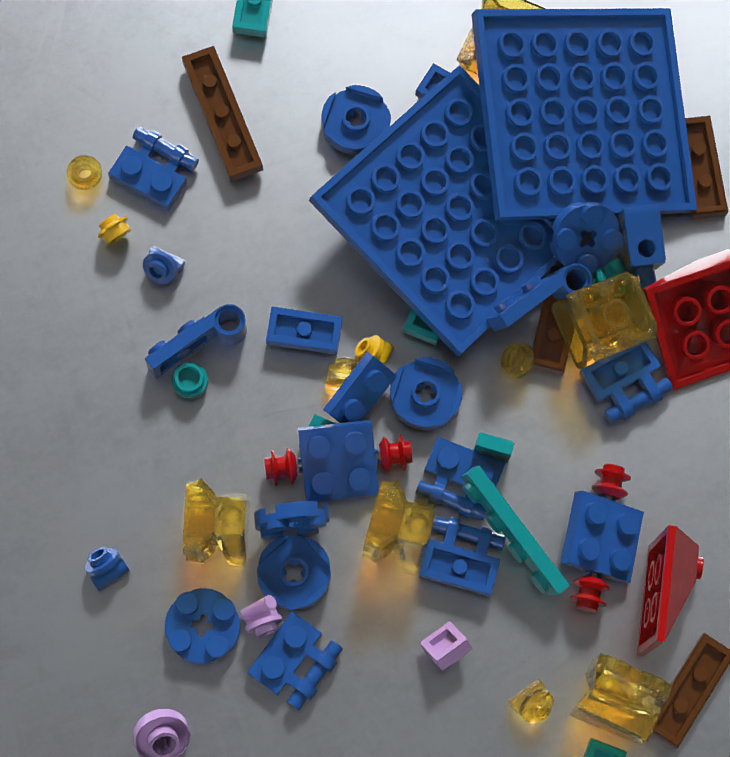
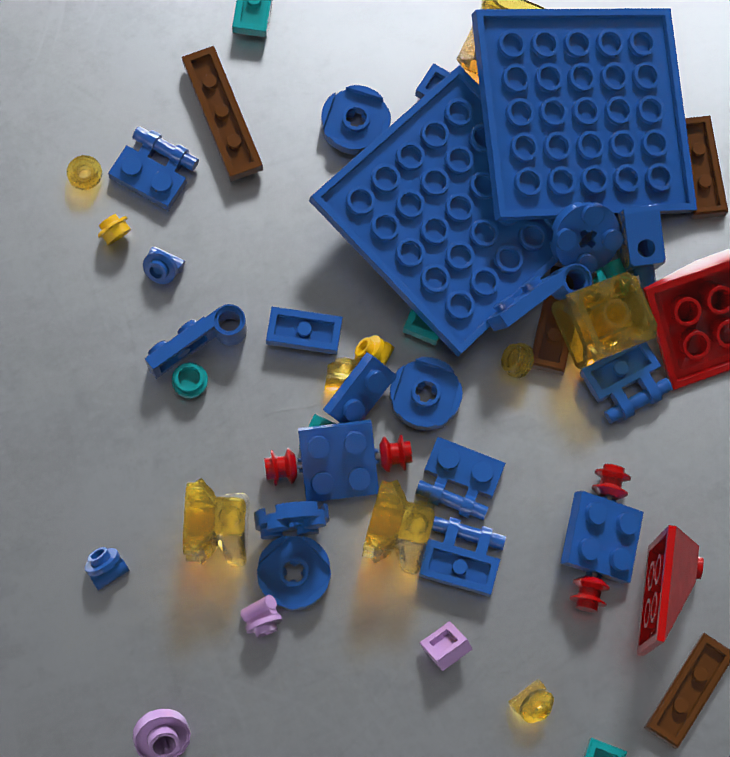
blue plate [165,588,241,665] -> none
blue plate [247,611,343,711] -> none
teal plate [461,465,570,595] -> none
teal tile [474,432,514,463] -> none
clear yellow piece [569,653,672,745] -> none

